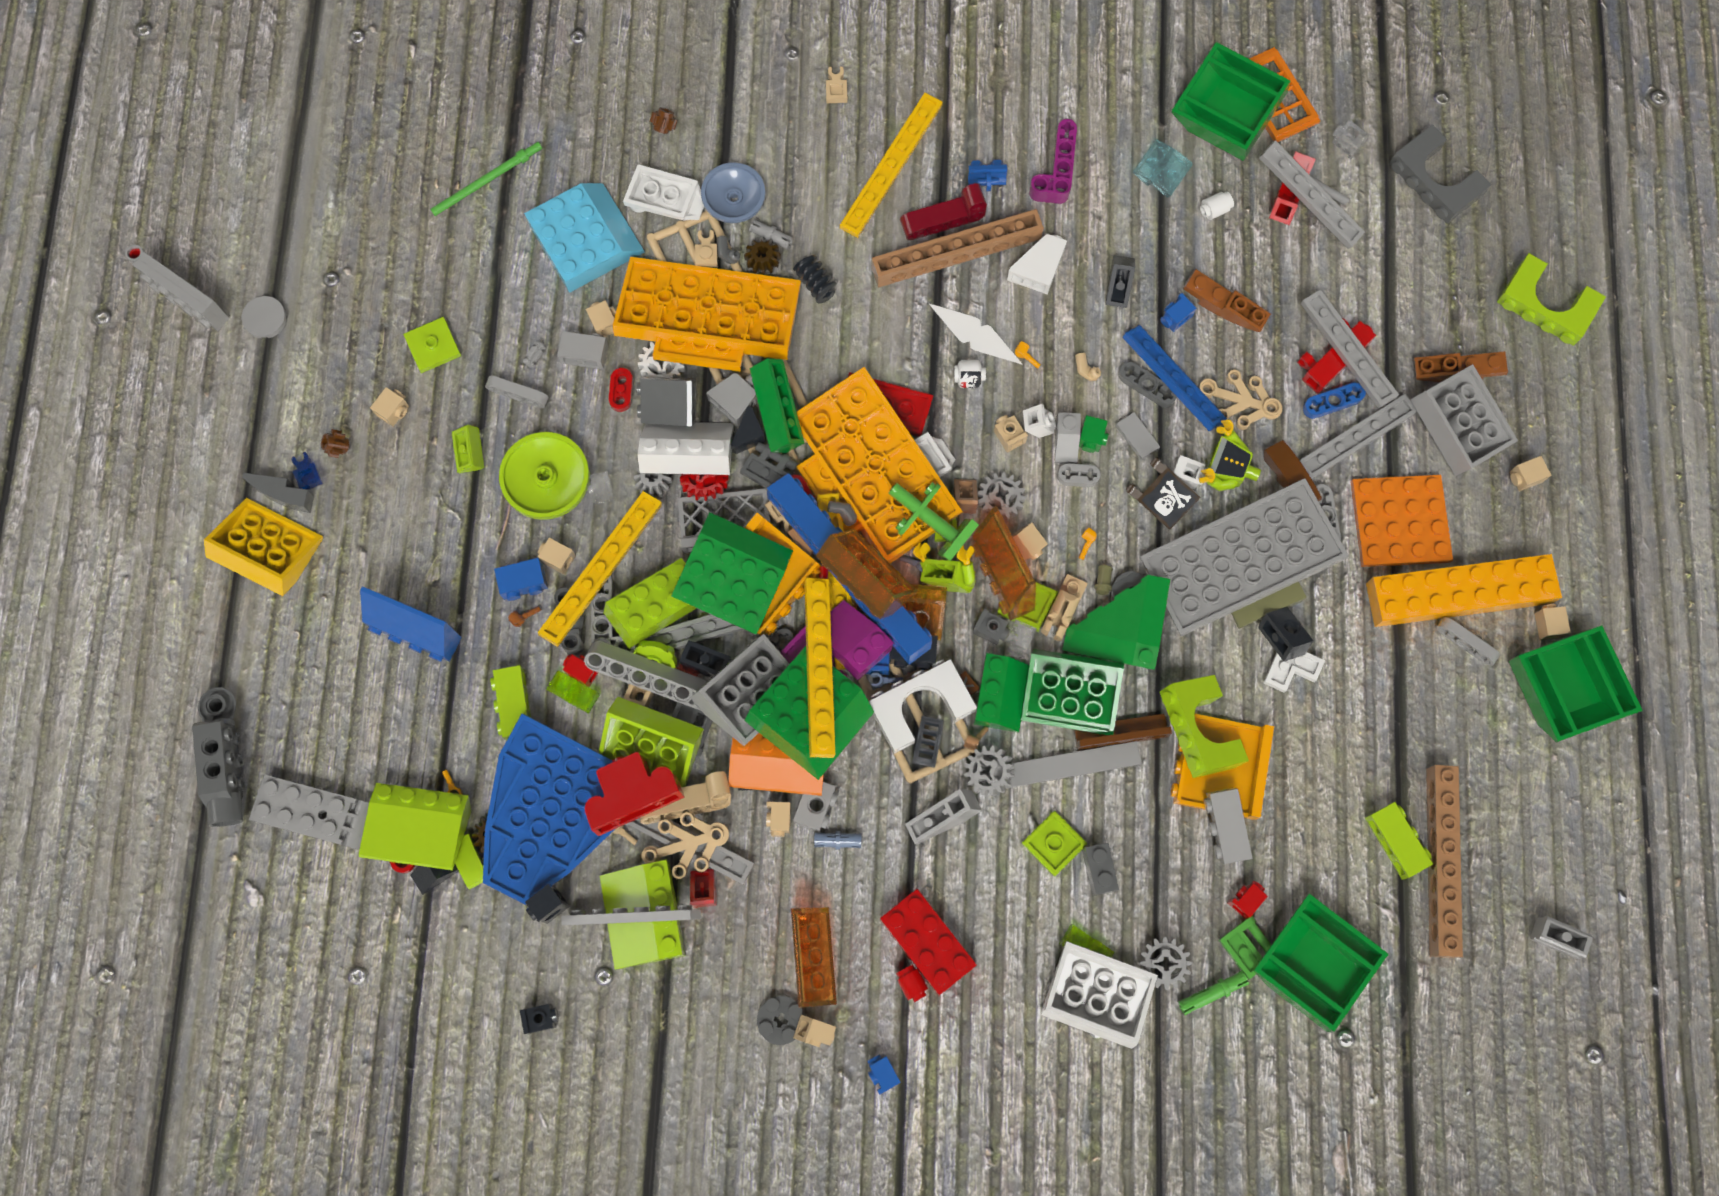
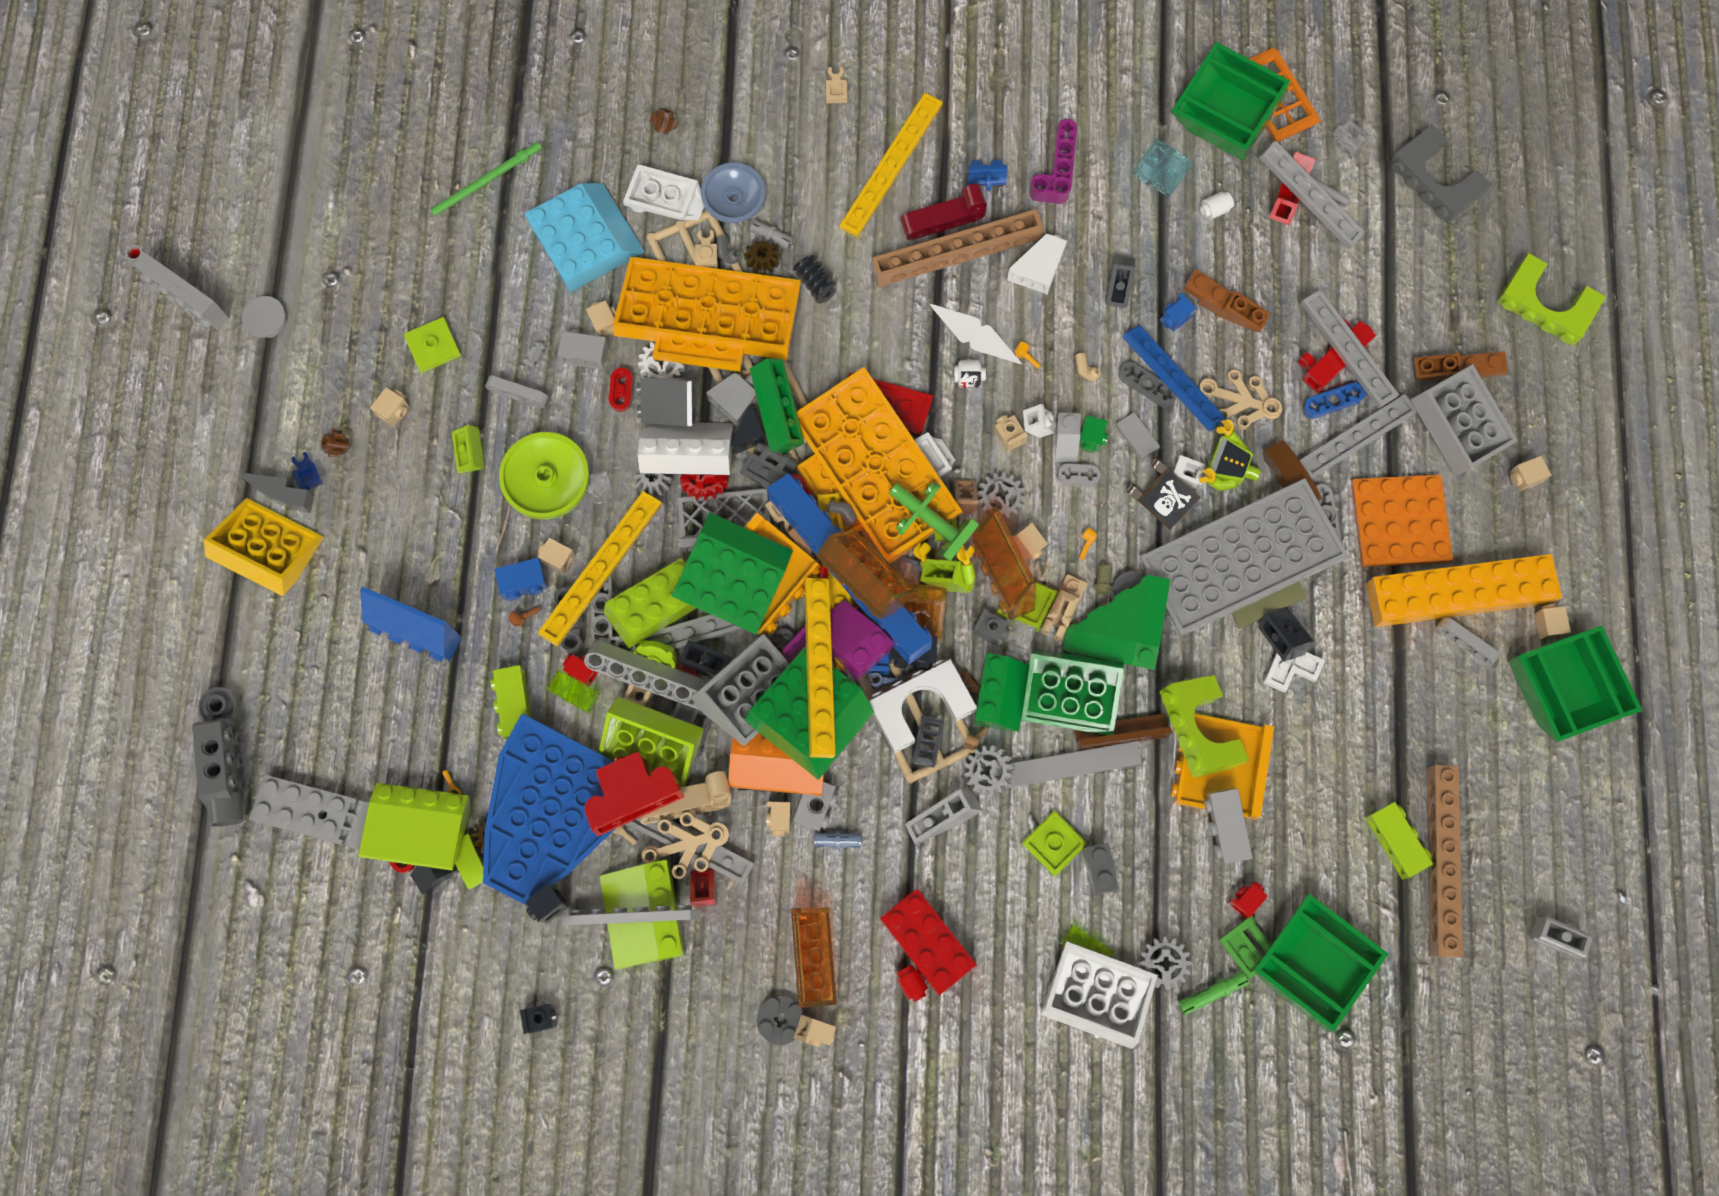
blue brick [867,1054,901,1095] -> none

